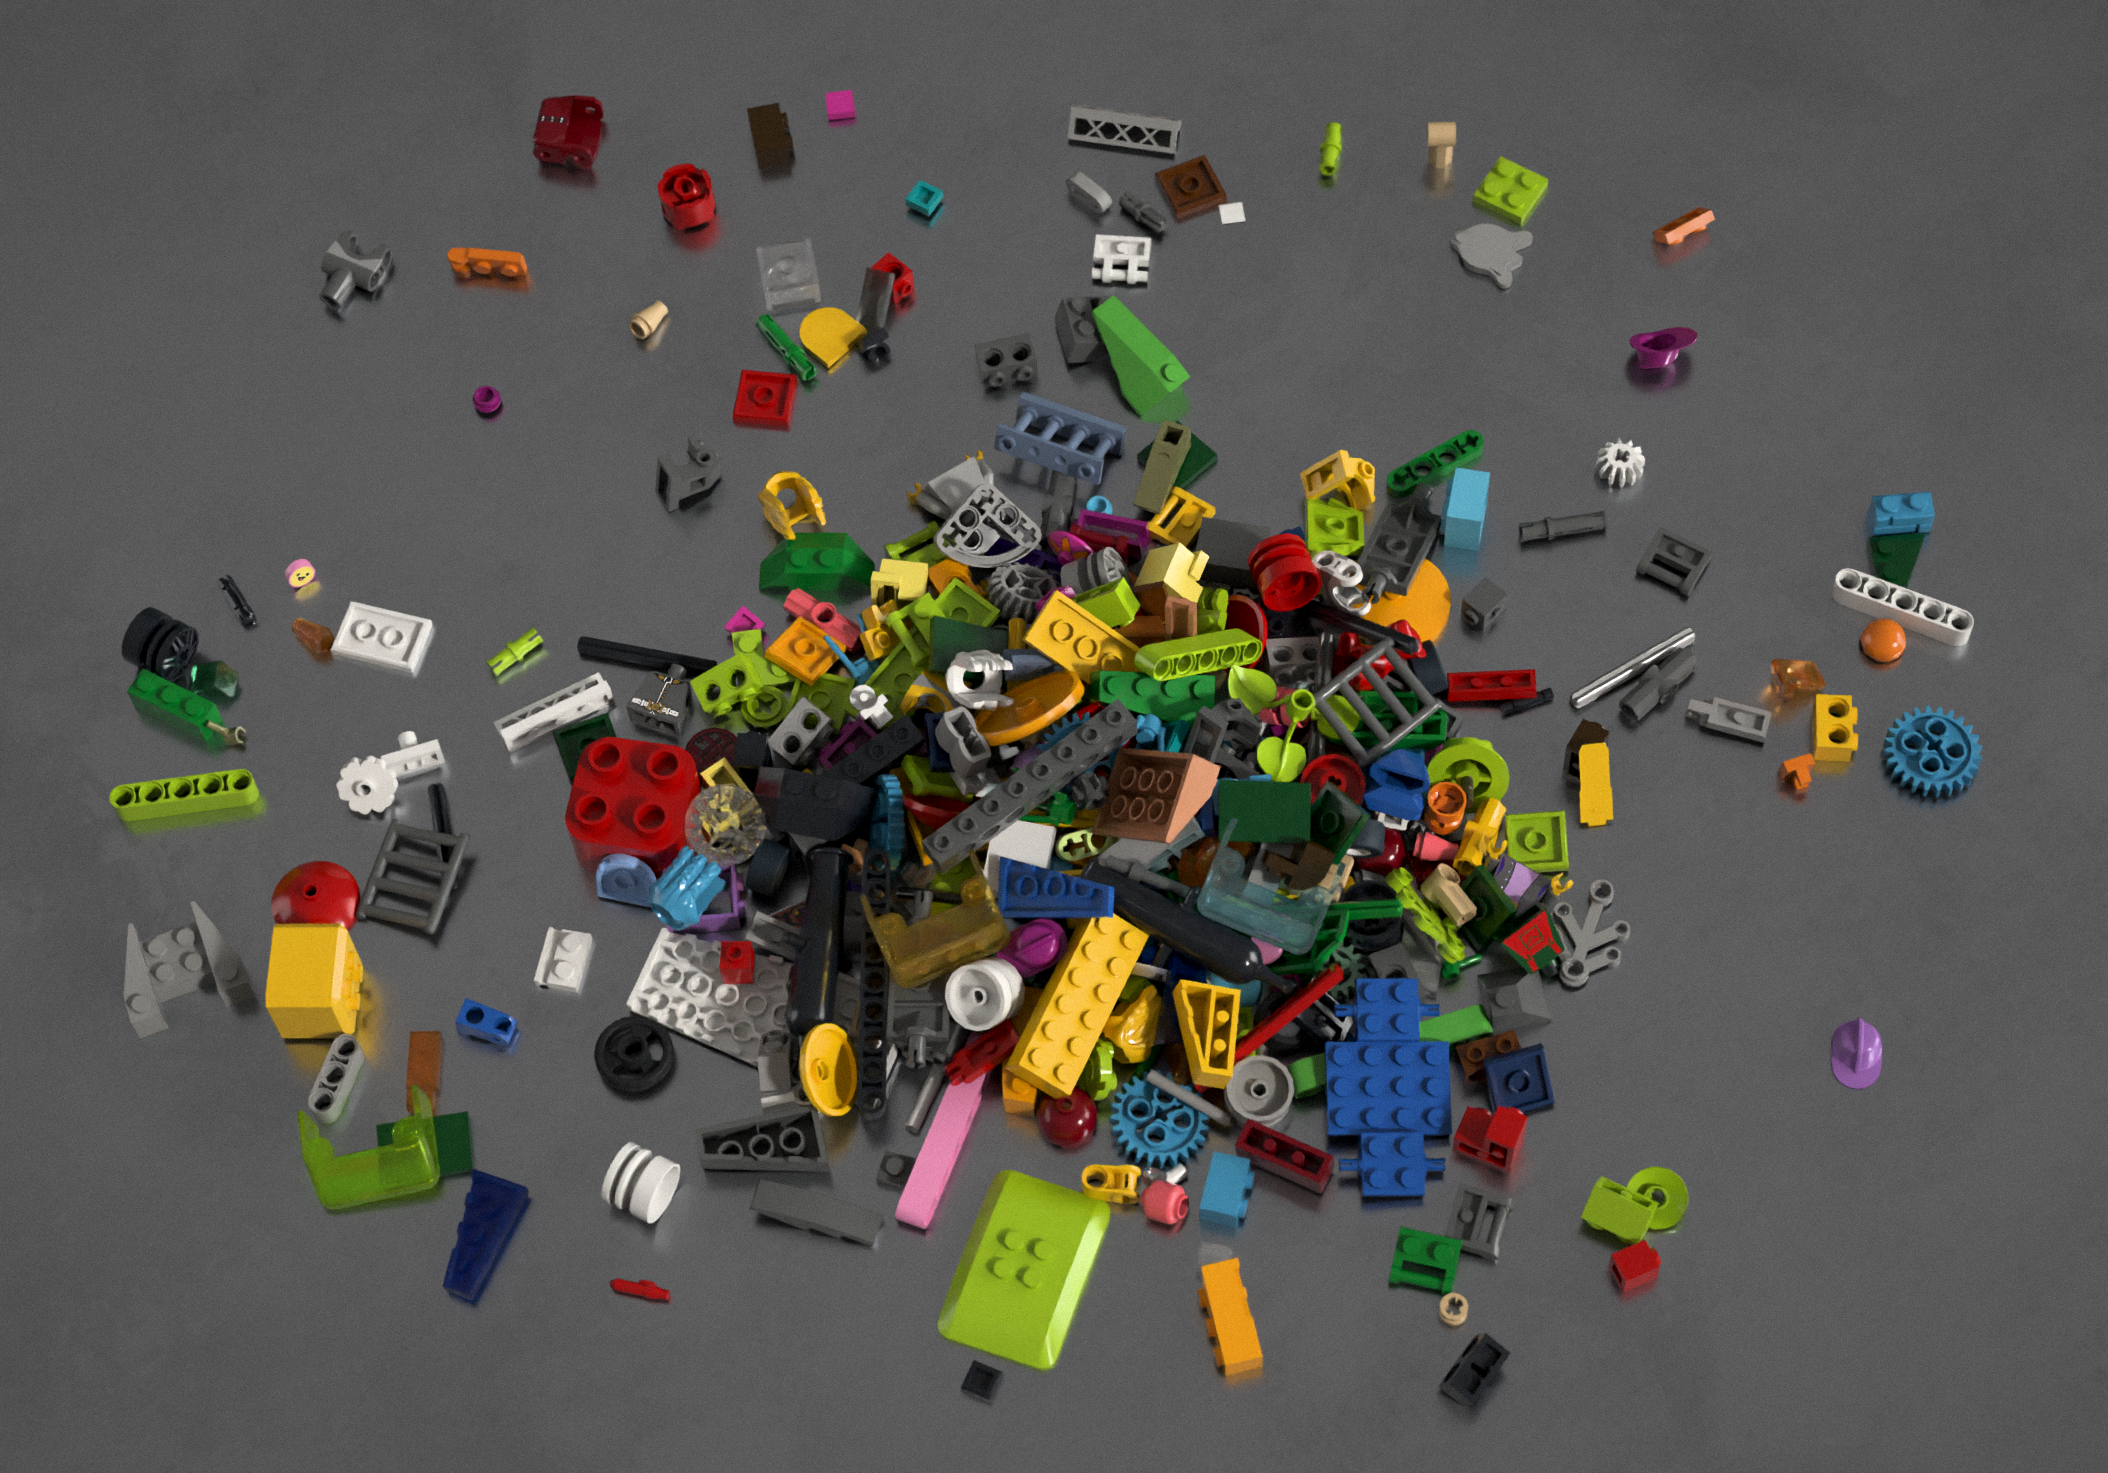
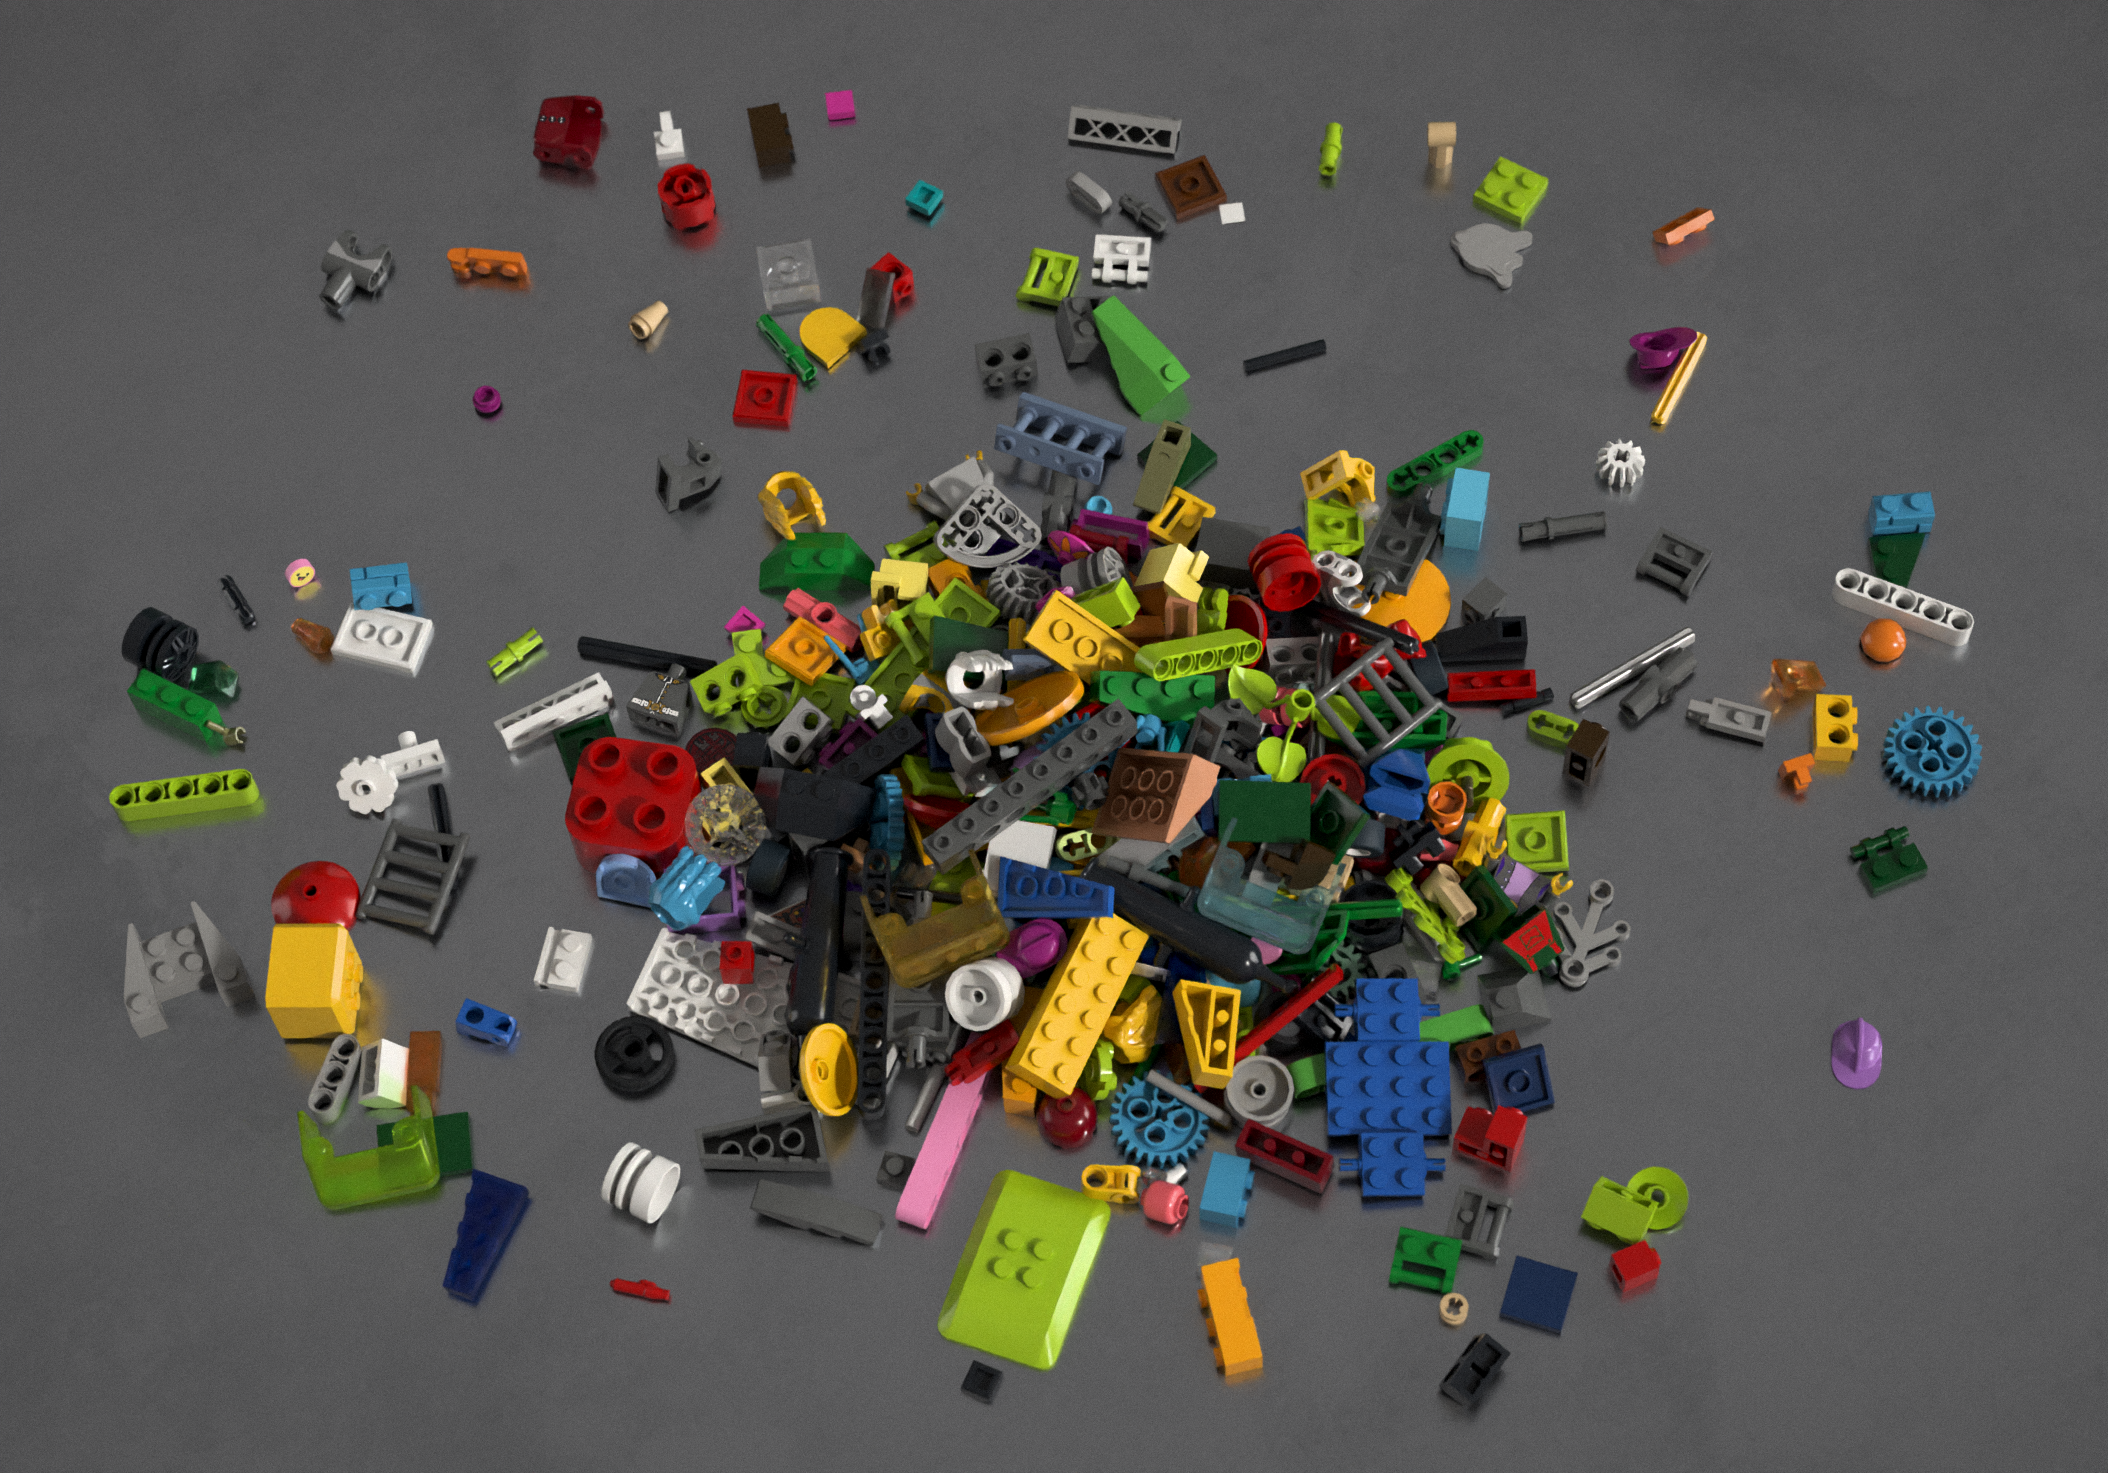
yellow piece [1579,742,1613,827] -> none
none -> dark azure brick [349,562,412,610]
none -> white brick [358,1039,410,1109]
none -> white plate [654,111,685,161]
none -> lime plate [1015,248,1079,307]
none -> black bar [1243,339,1327,371]
none -> clear plate [1354,498,1382,524]
none -> black hips [1389,821,1446,876]
none -> black slope [1436,616,1528,662]
none -> dark blue tile [1499,1255,1578,1334]
none -> lime beam [1526,710,1579,750]
none -> yellow axle [1651,332,1707,425]
none -> dark green plate [1850,826,1928,894]

